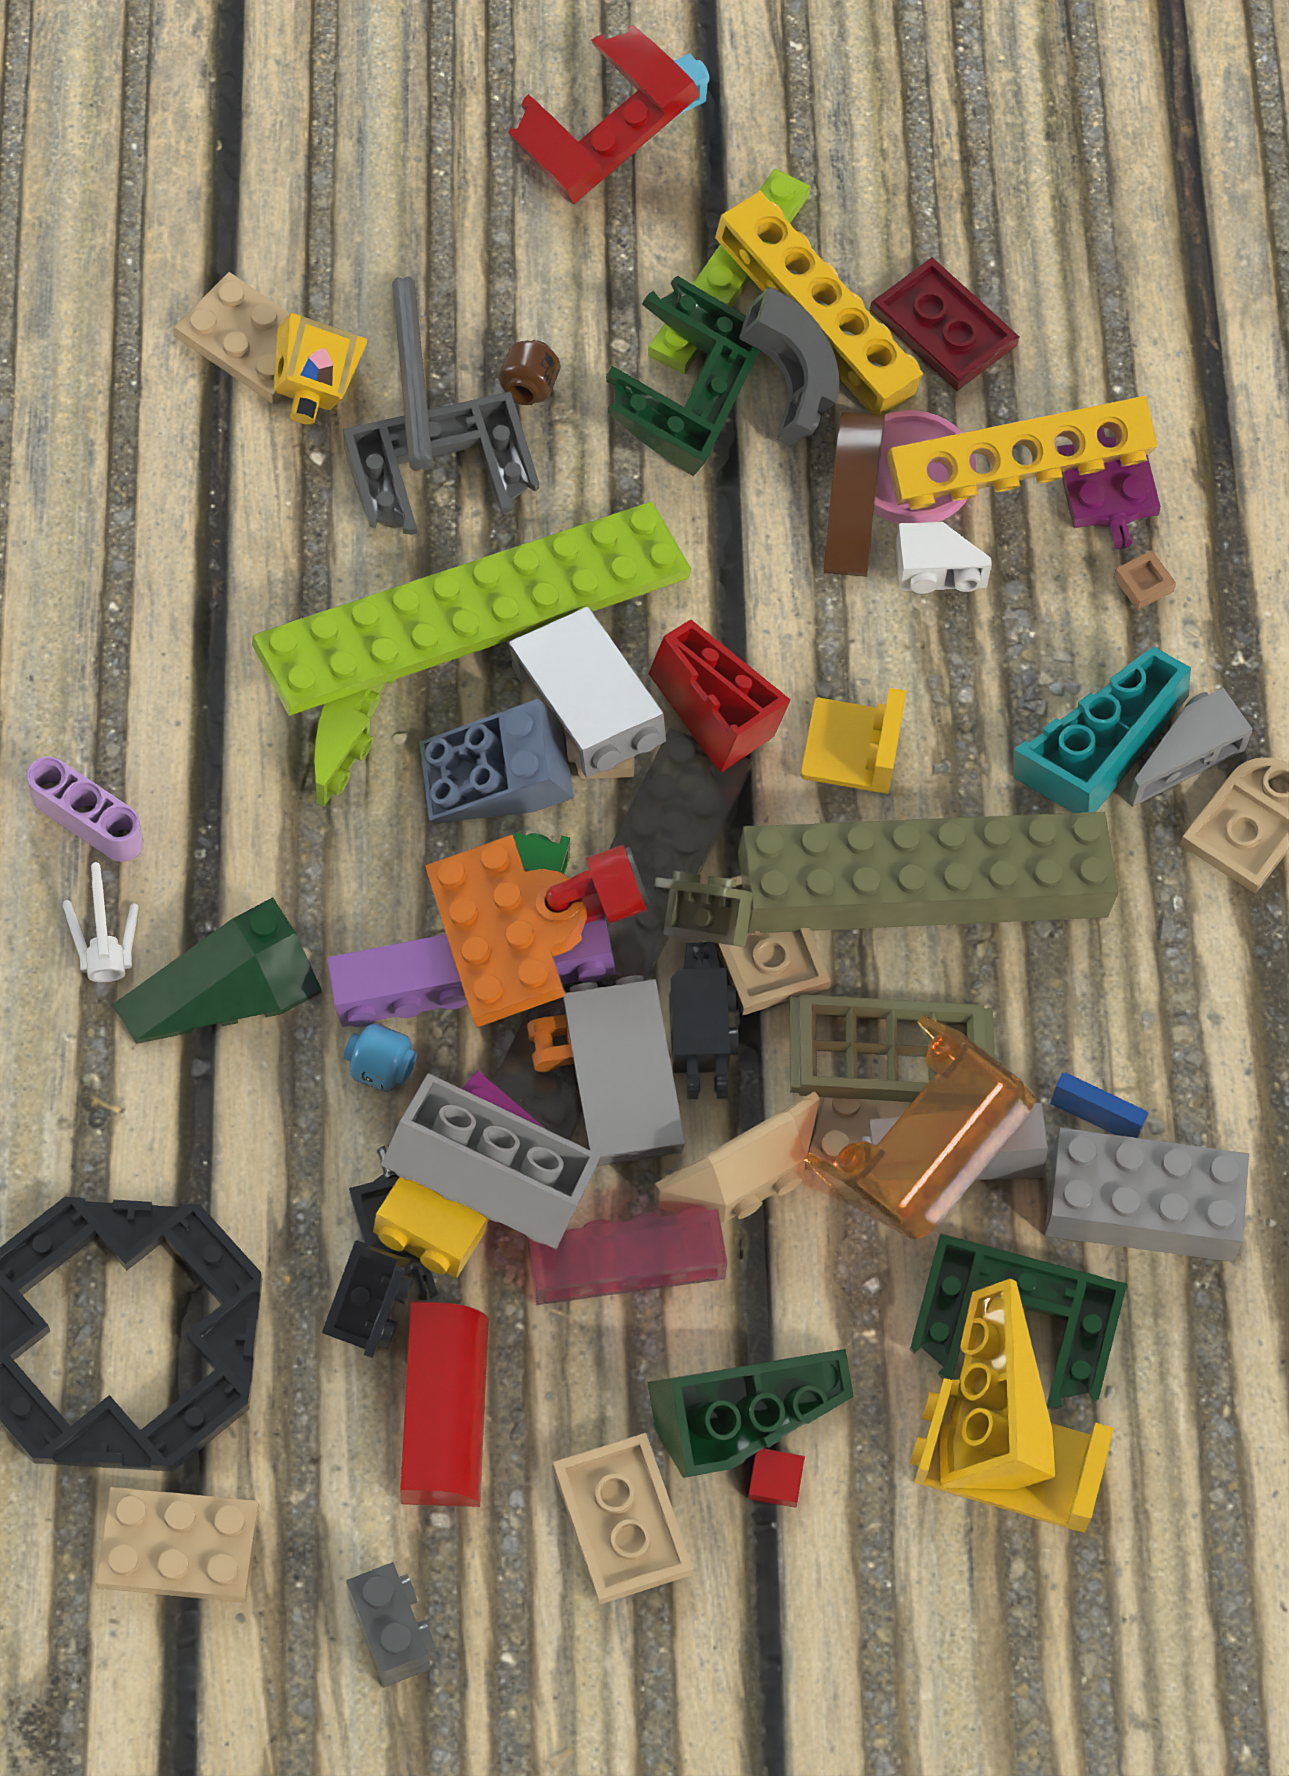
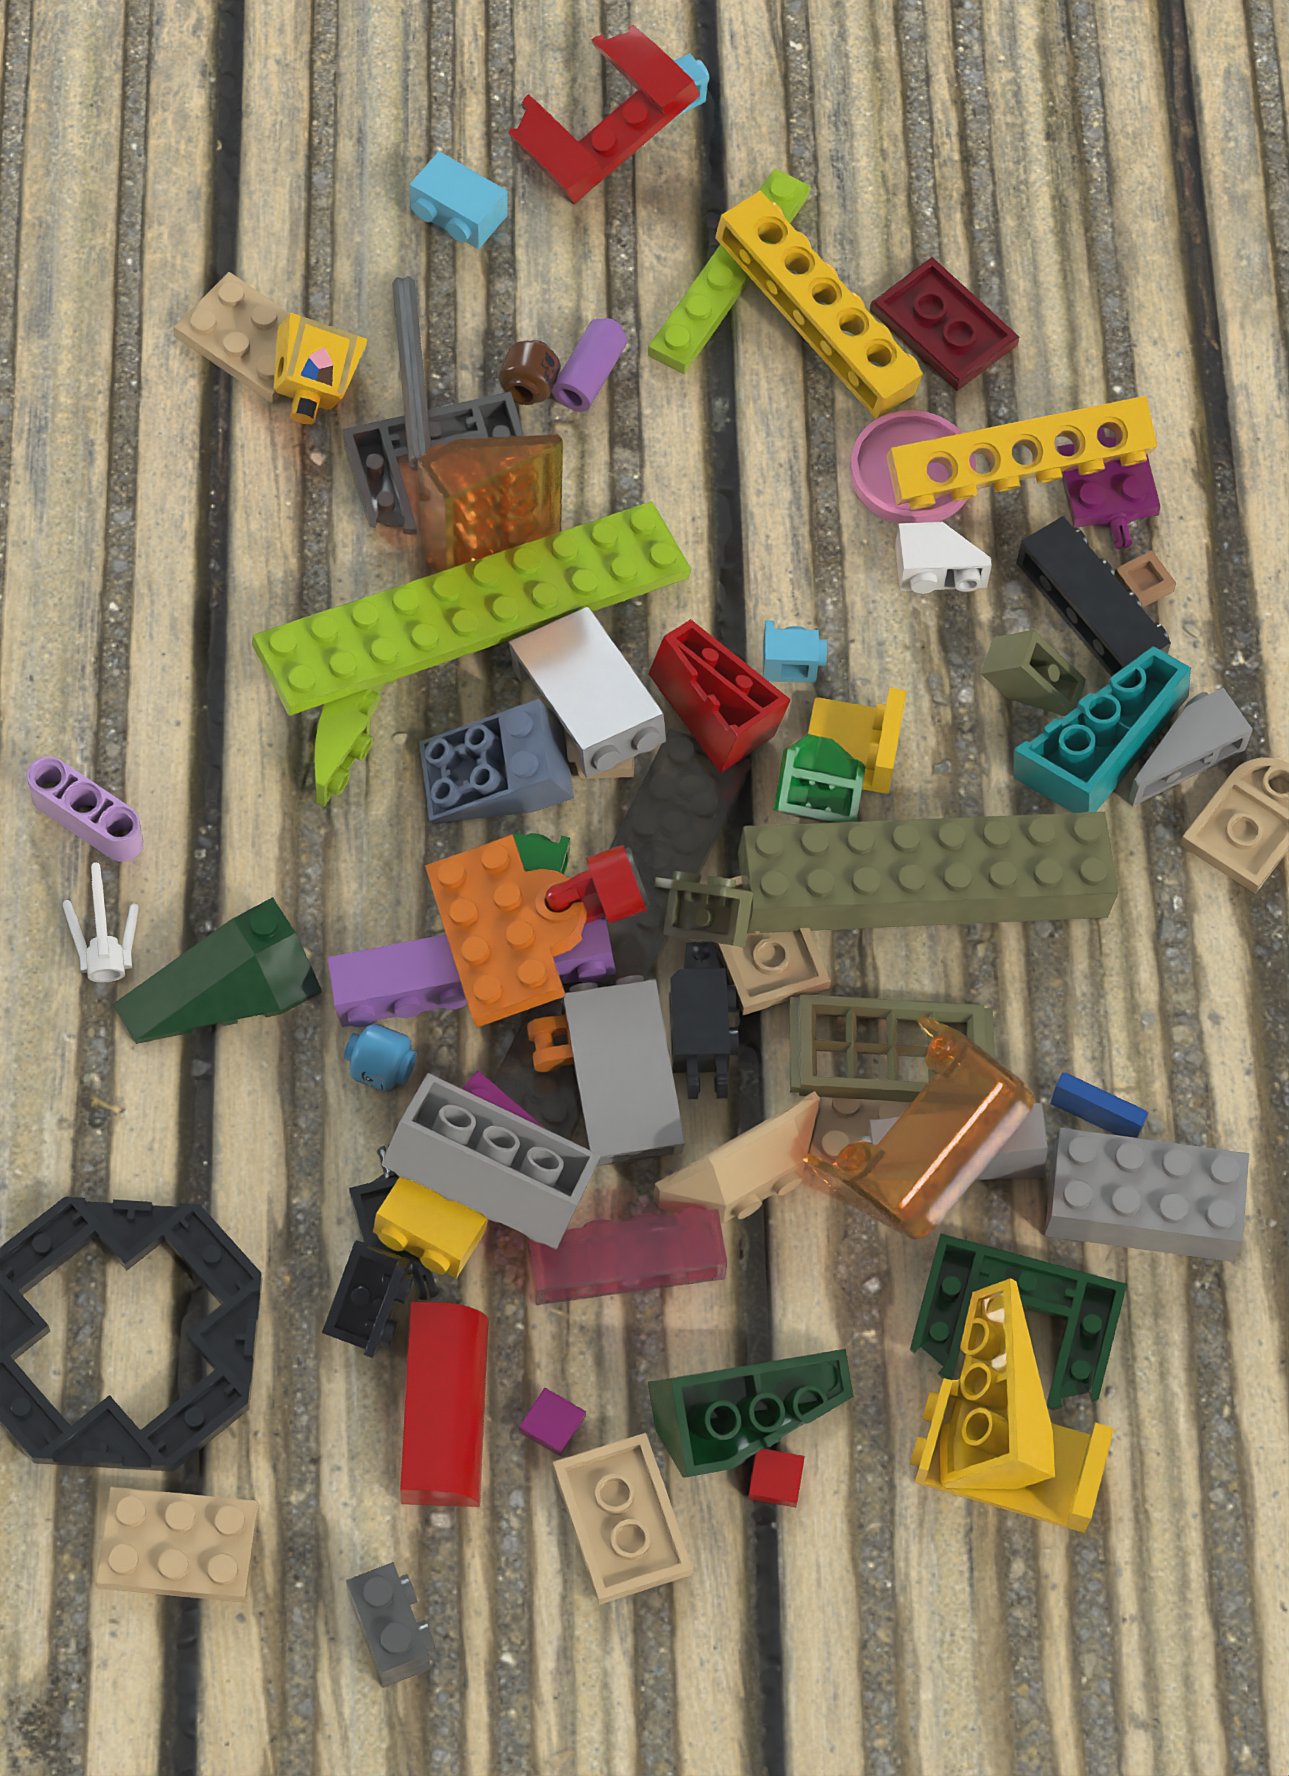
dark green wedge [606,276,760,476] -> none
dark grey arch [739,287,839,447] -> none
reddish brown slope [824,412,885,577] -> none
none -> medium azure brick [409,151,508,250]
none -> clear orange slope [417,434,563,574]
none -> magenta tile [519,1387,586,1457]
none -> medium lavender brick [552,318,628,412]
none -> medium azure brick [763,621,827,683]
none -> green slope [773,734,866,823]
none -> olive slope [981,630,1086,716]
none -> black brick [1016,516,1171,677]

